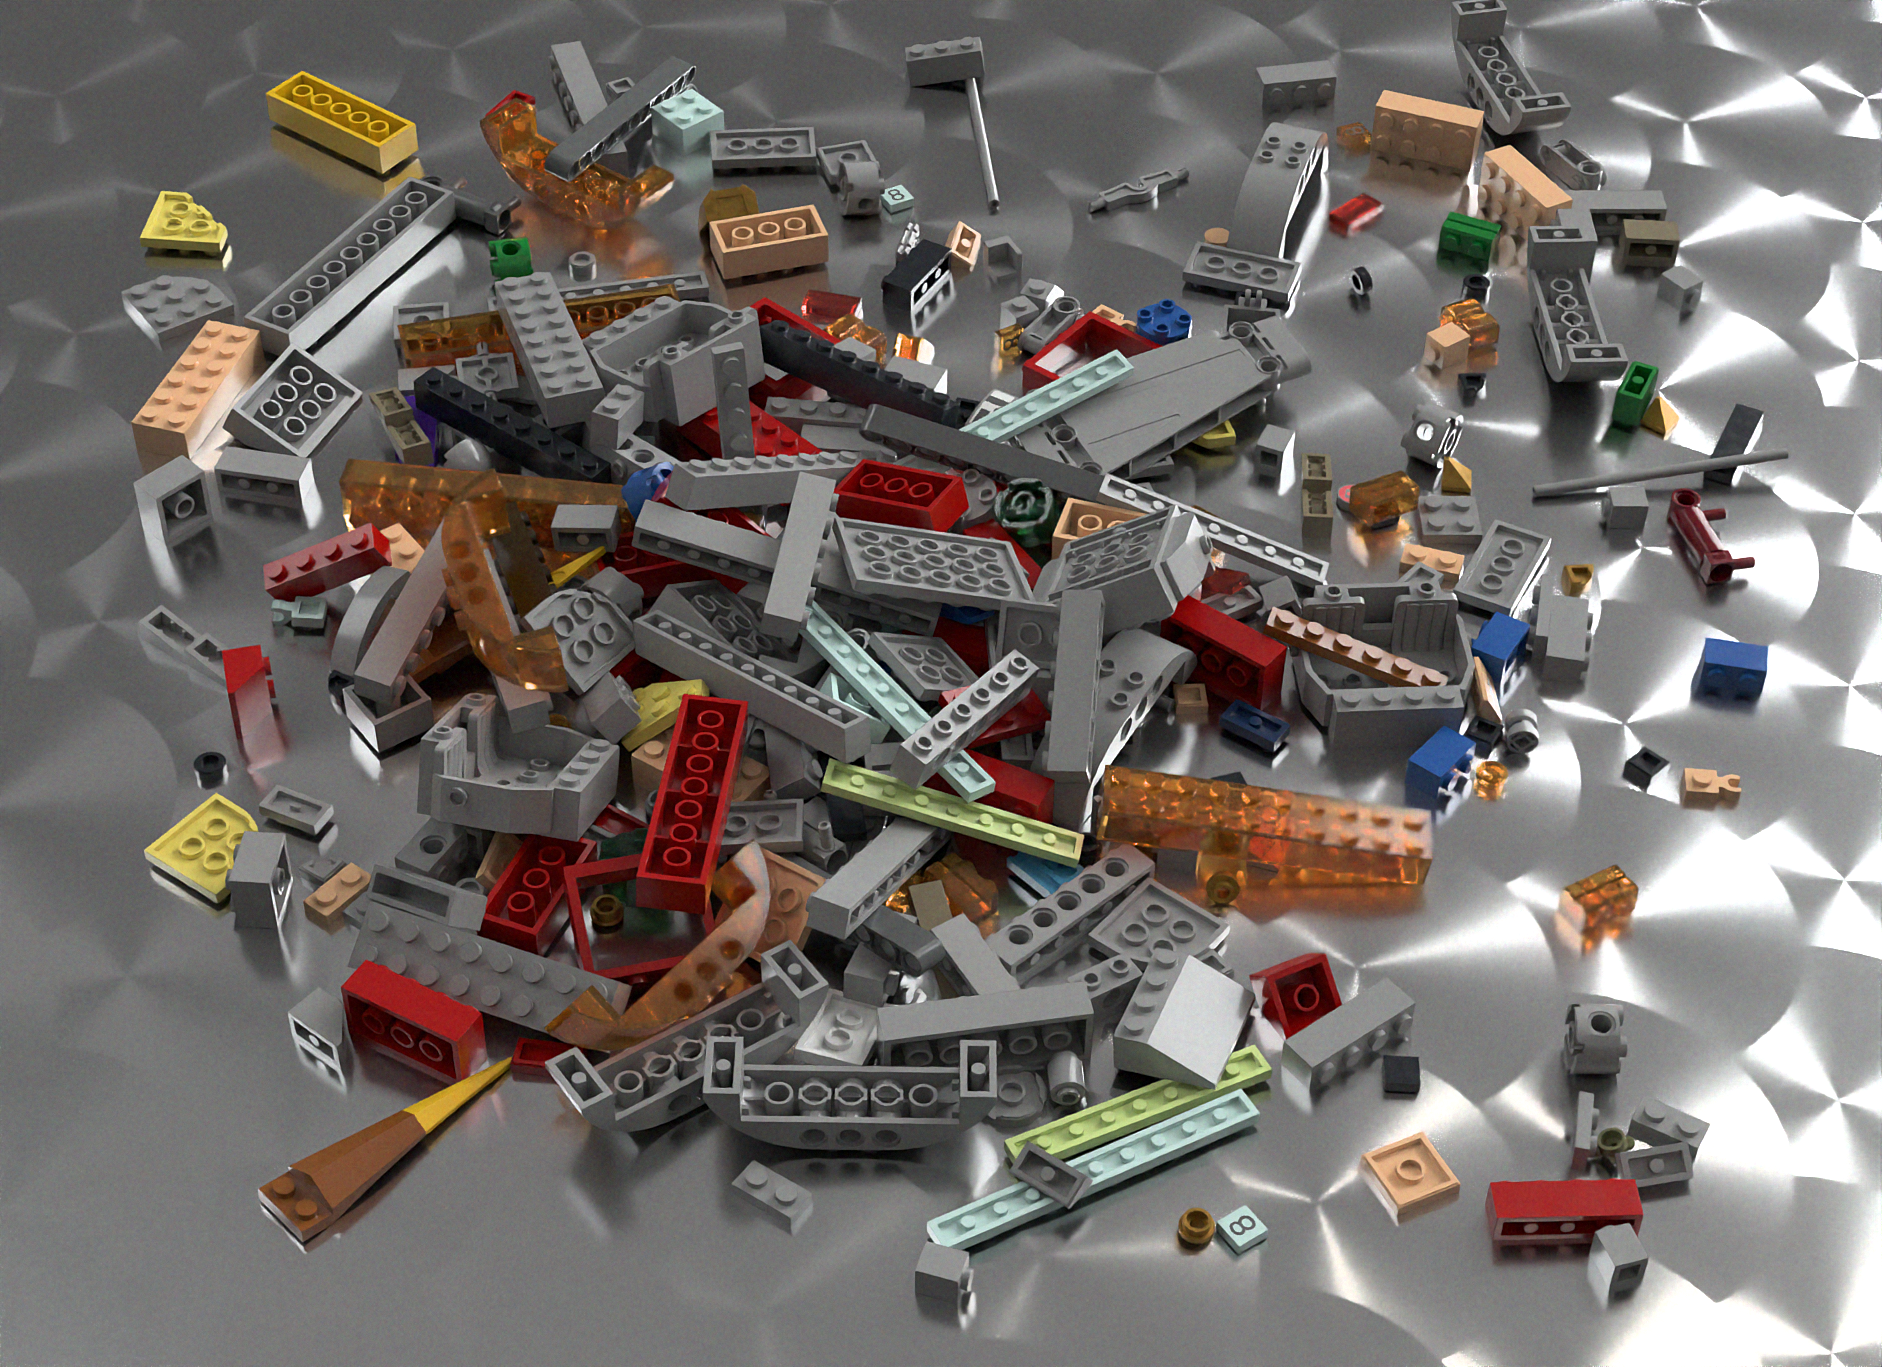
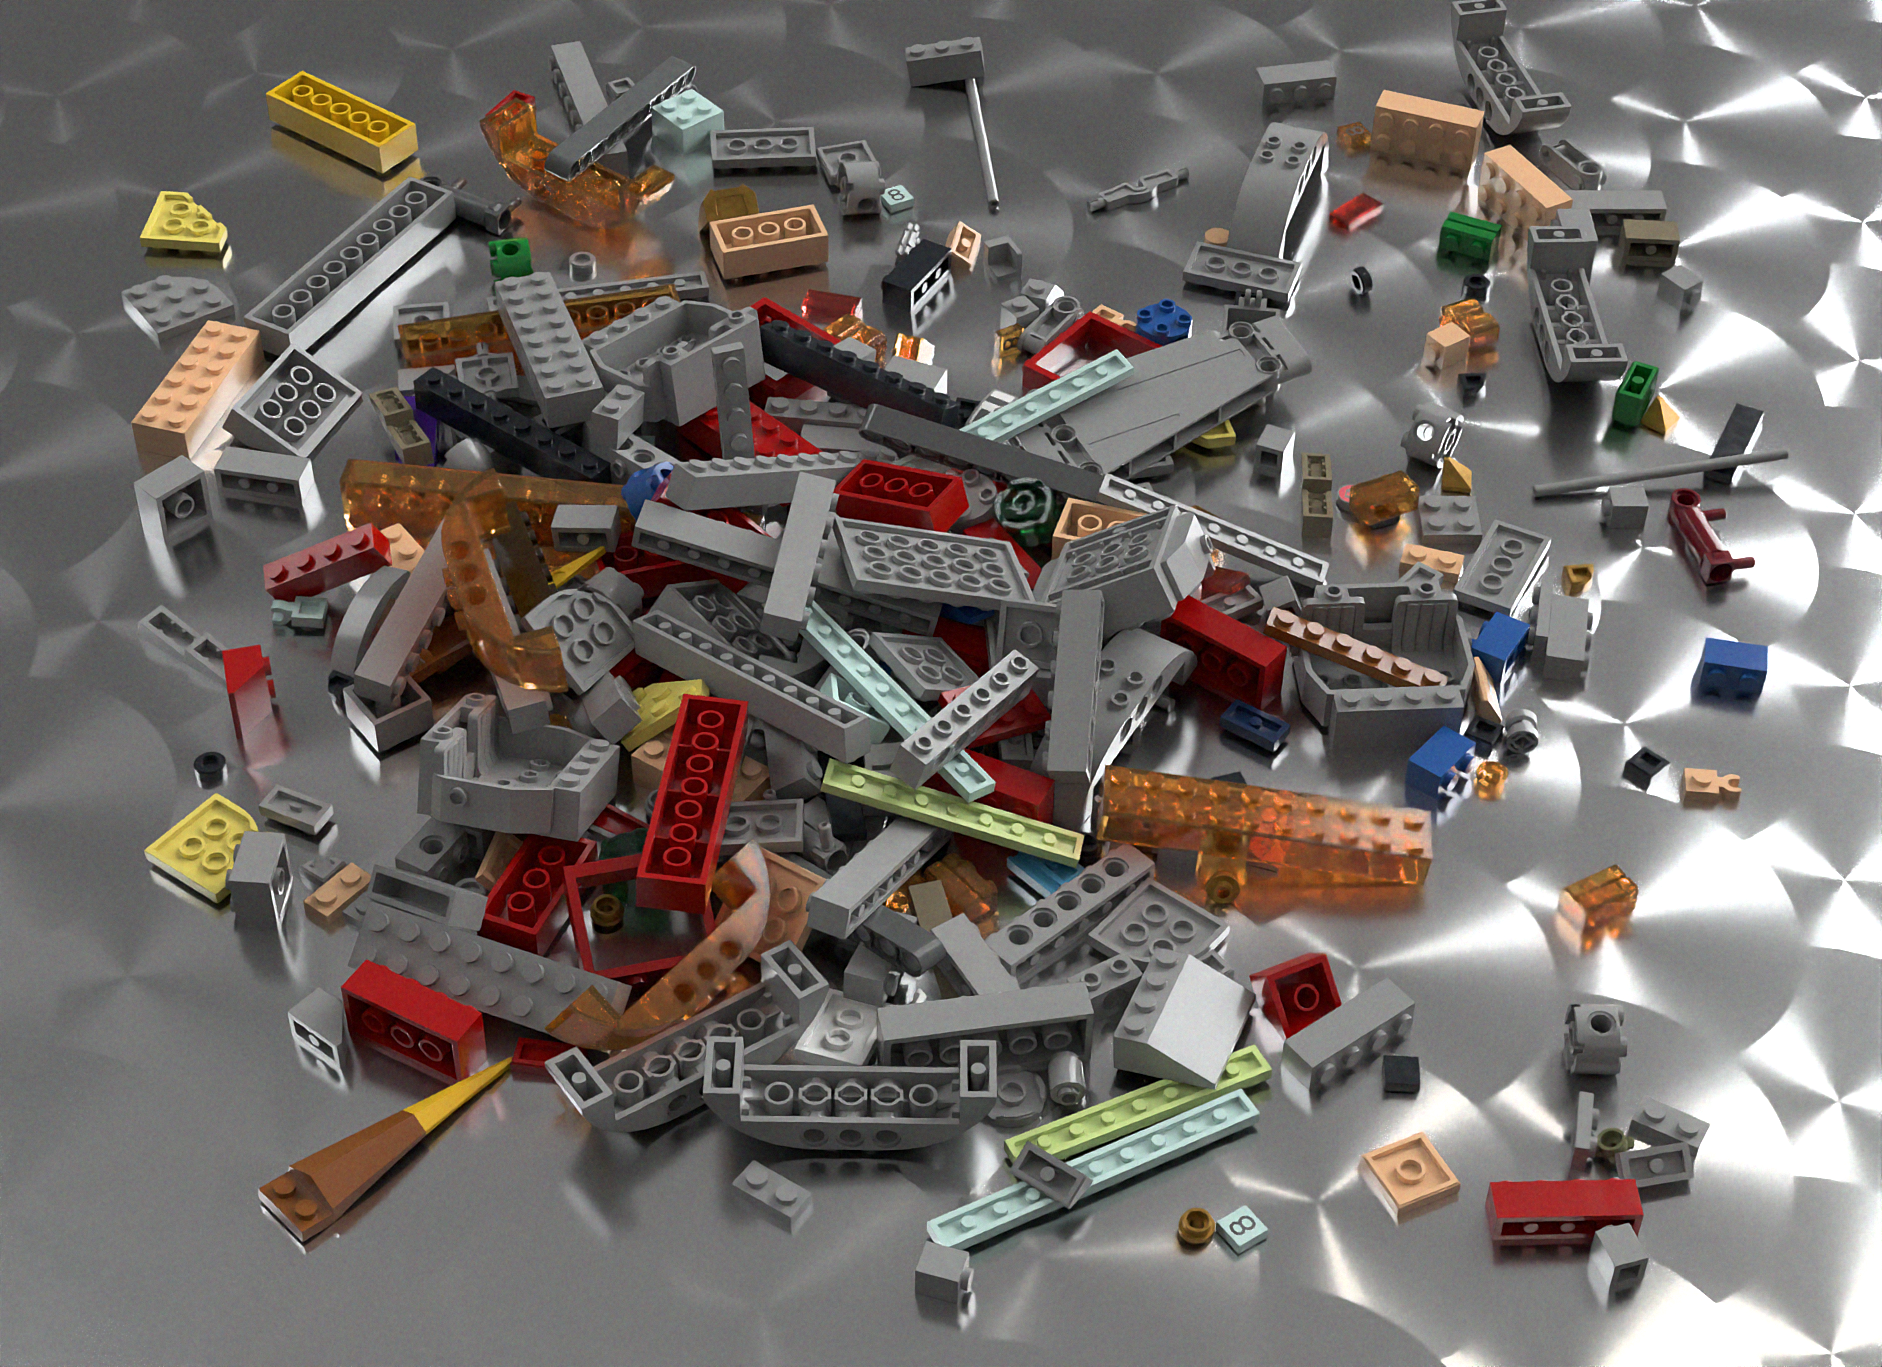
light nougat tile [1173,684,1208,714] -> none
none -> light grey hinge [754,618,797,663]

